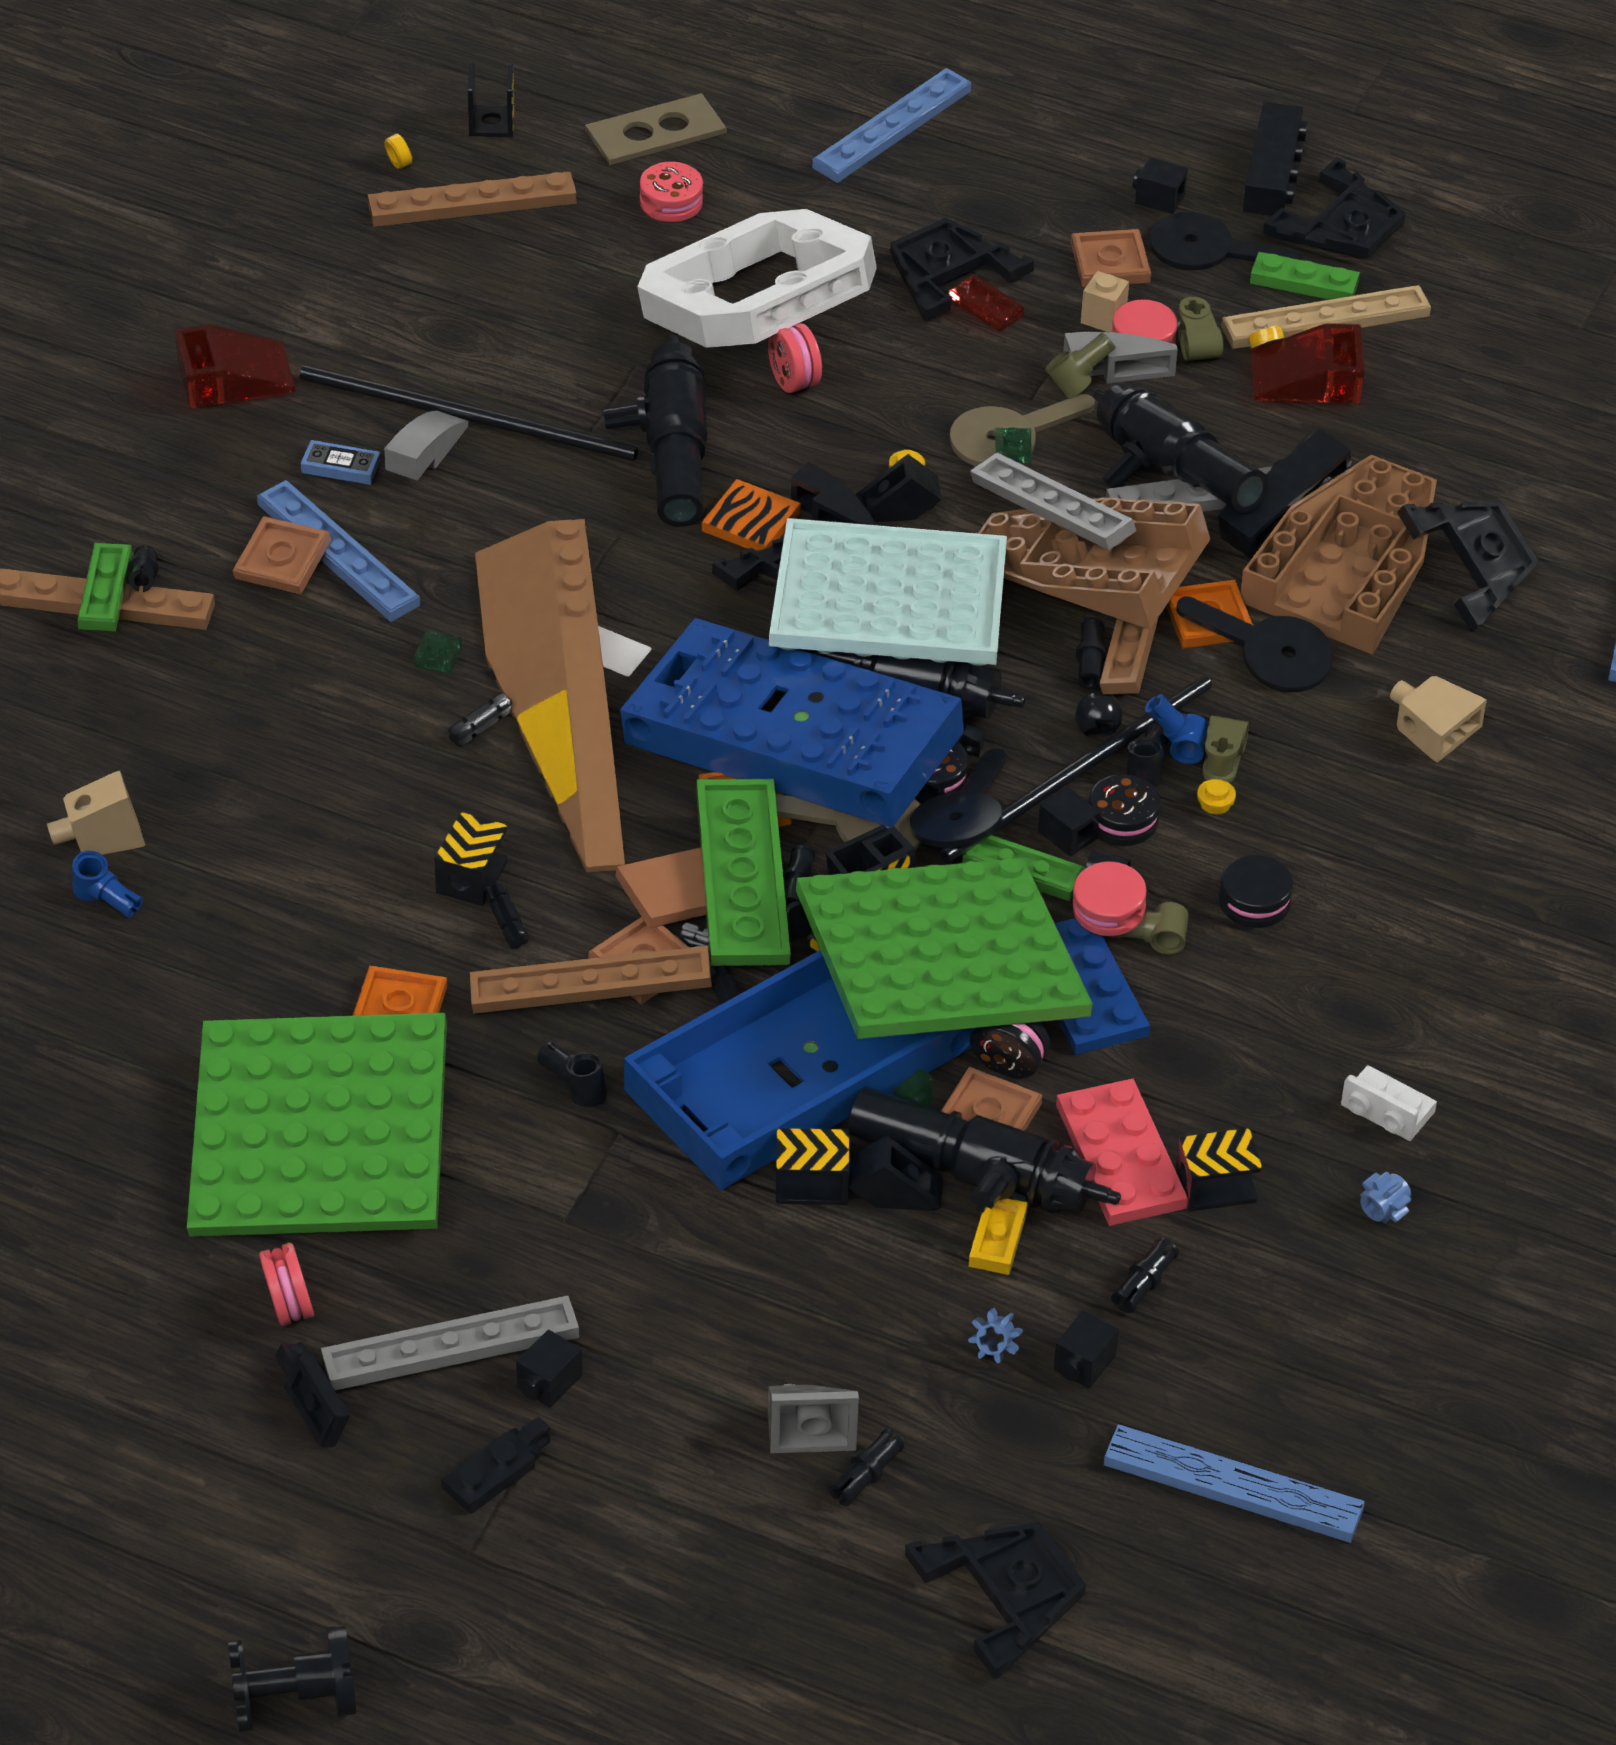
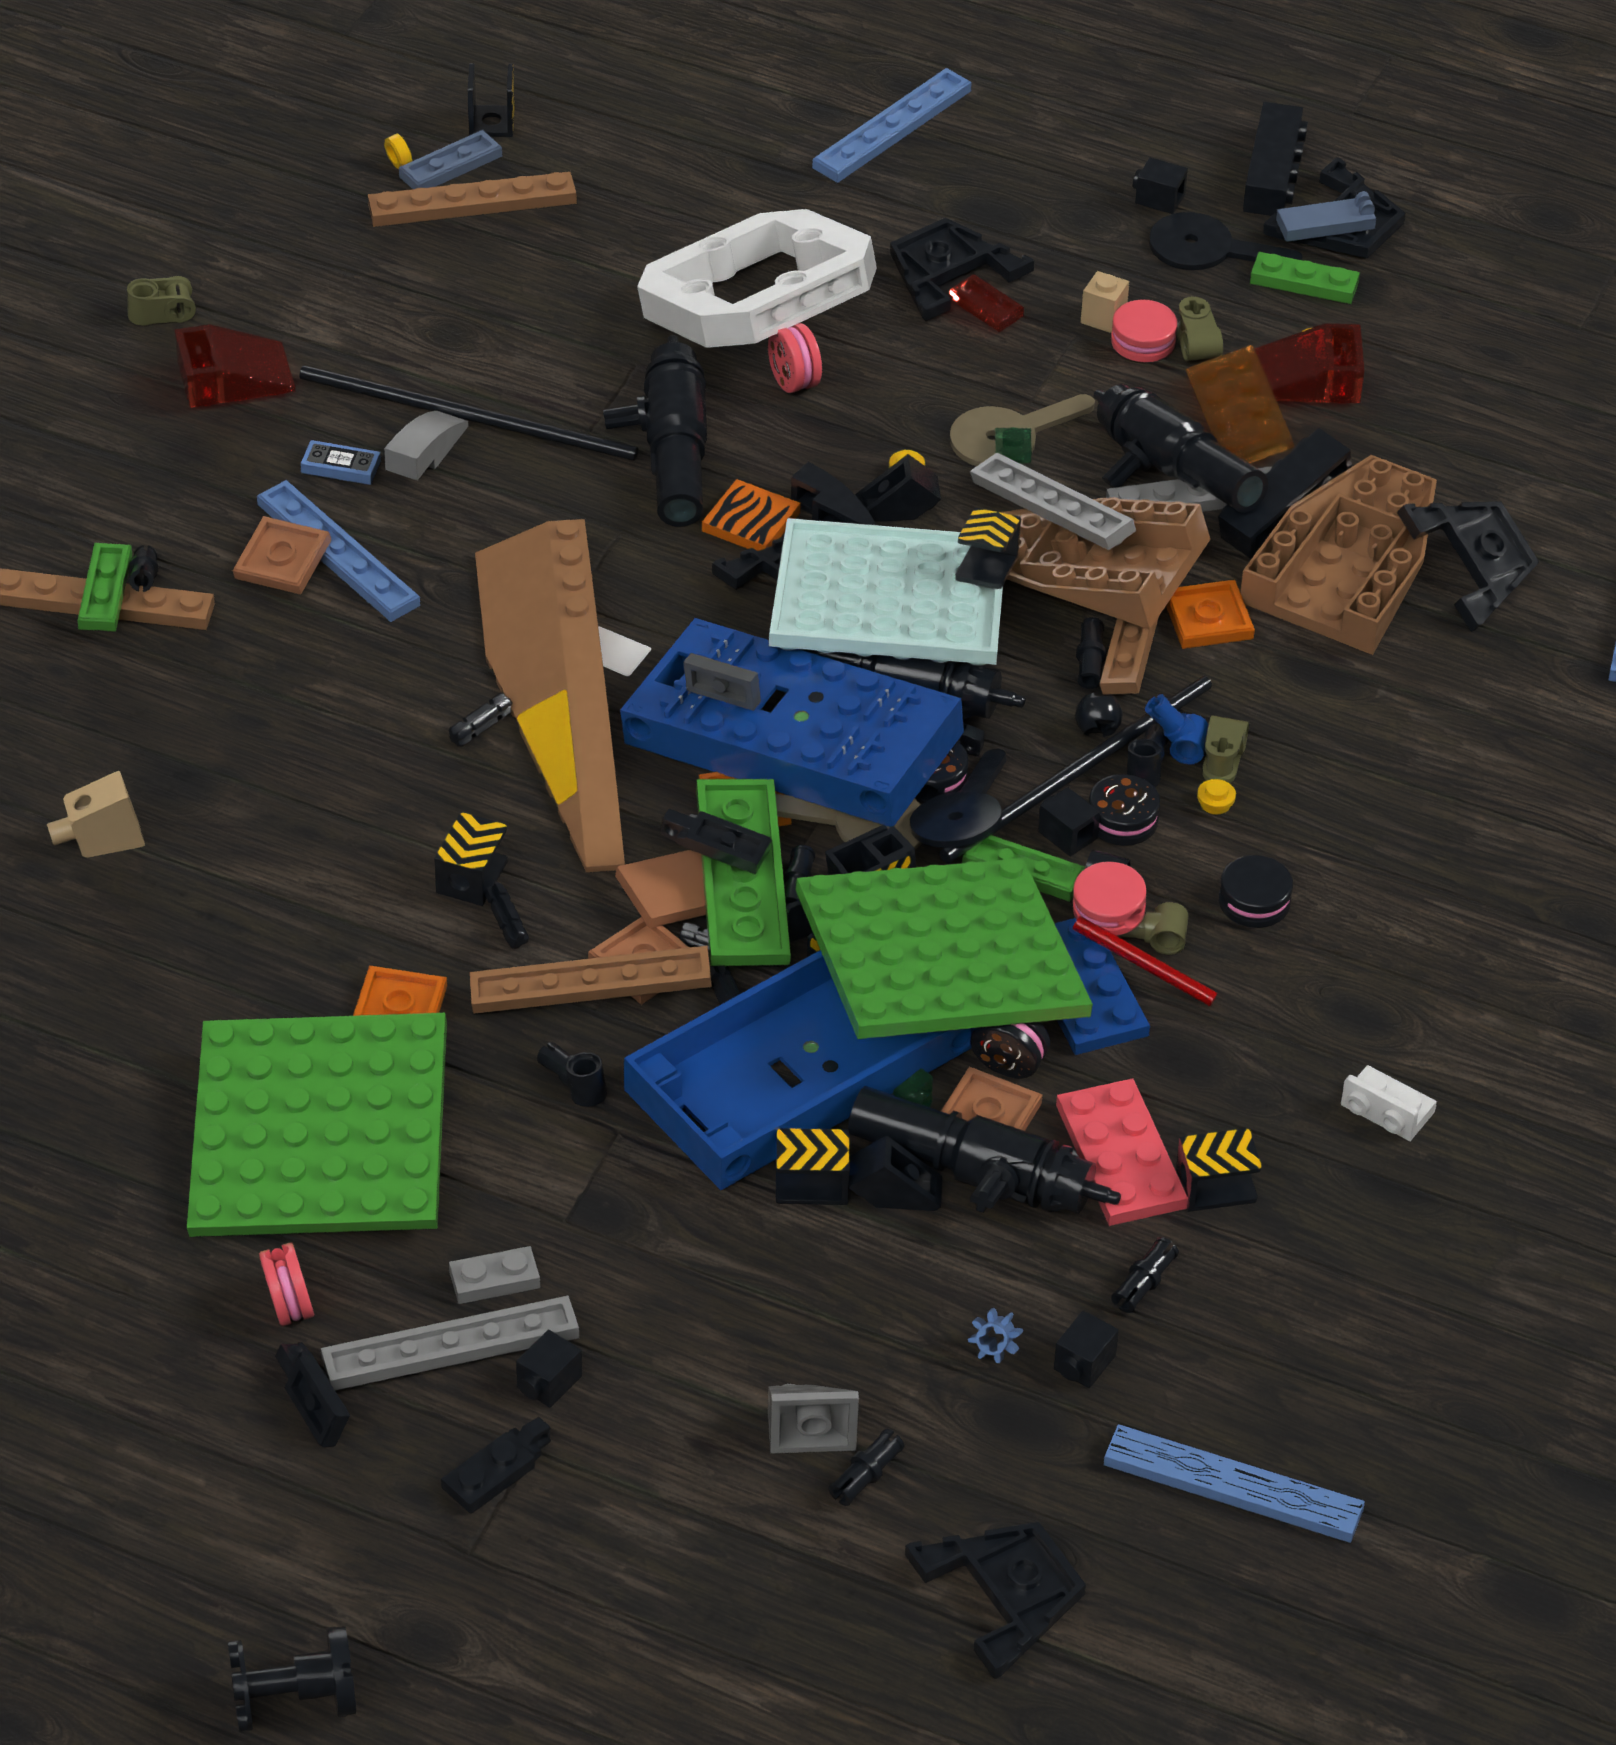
blue pin [71,850,143,919] -> none
clear green plate [415,630,462,673] -> none
dark tan piece [585,93,727,165] -> none
coral head [640,162,703,223] -> none
yellow plate [968,1198,1028,1275] -> none
olive pin [1045,332,1116,398] -> none
light grey slope [1063,332,1178,384] -> none
nougat tile [1071,229,1151,287] -> none
black piece [1176,596,1333,692] -> none
tan tile [1221,285,1431,349] -> none
yellow tile [1248,325,1285,350] -> none
medium blue gear [1360,1171,1411,1223] -> none
tan torso [1390,676,1486,763] -> none
none -> olive piece [127,276,196,326]
none -> sand blue tile [399,130,502,189]
none -> light grey plate [449,1246,540,1304]
none -> black hinge [661,808,772,875]
none -> dark grey plate [683,653,761,711]
none -> piece [955,508,1021,589]
none -> red bar [1073,916,1218,1007]
none -> clear orange plate [1186,345,1294,463]
none -> sand blue hinge [1276,191,1376,242]

